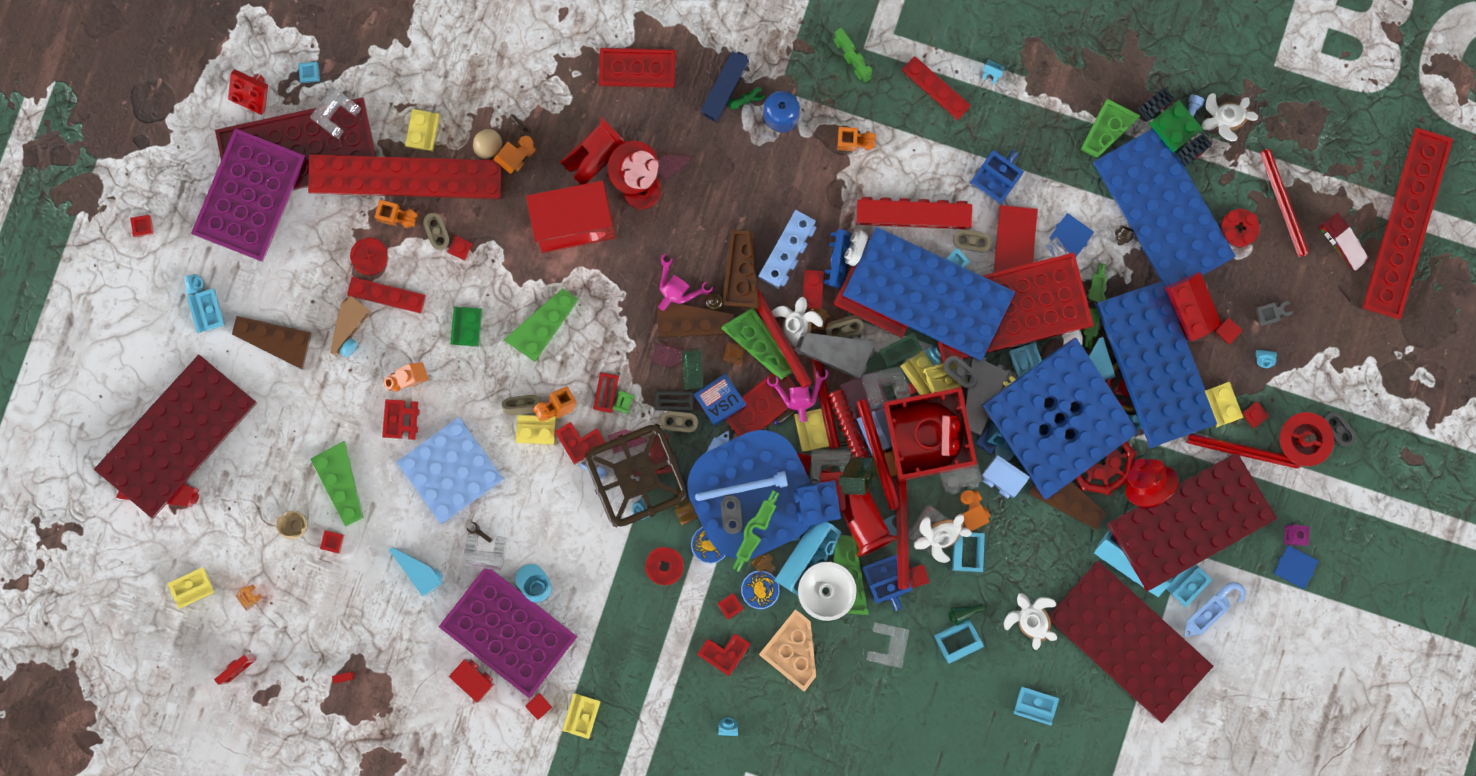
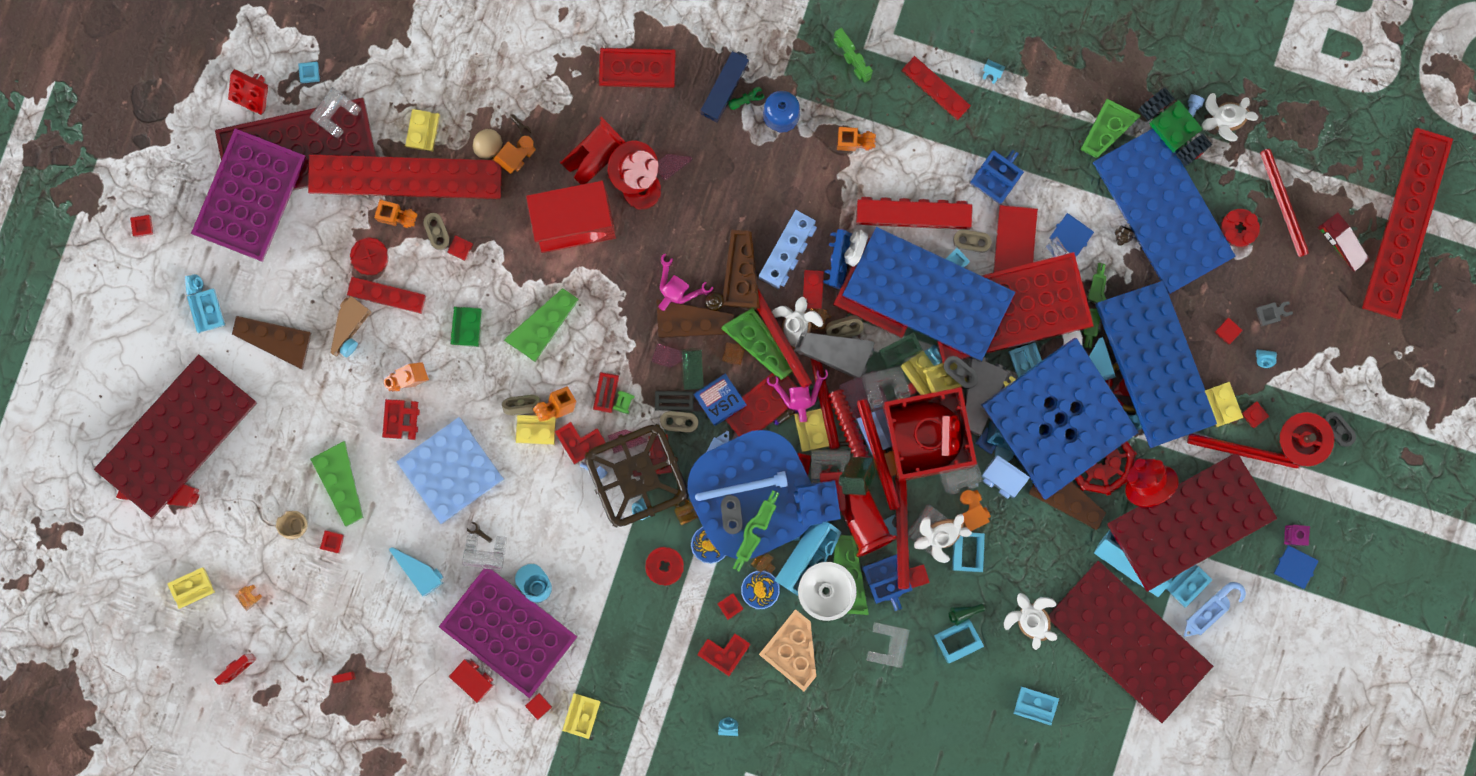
red slope [1165,272,1221,341] -> none

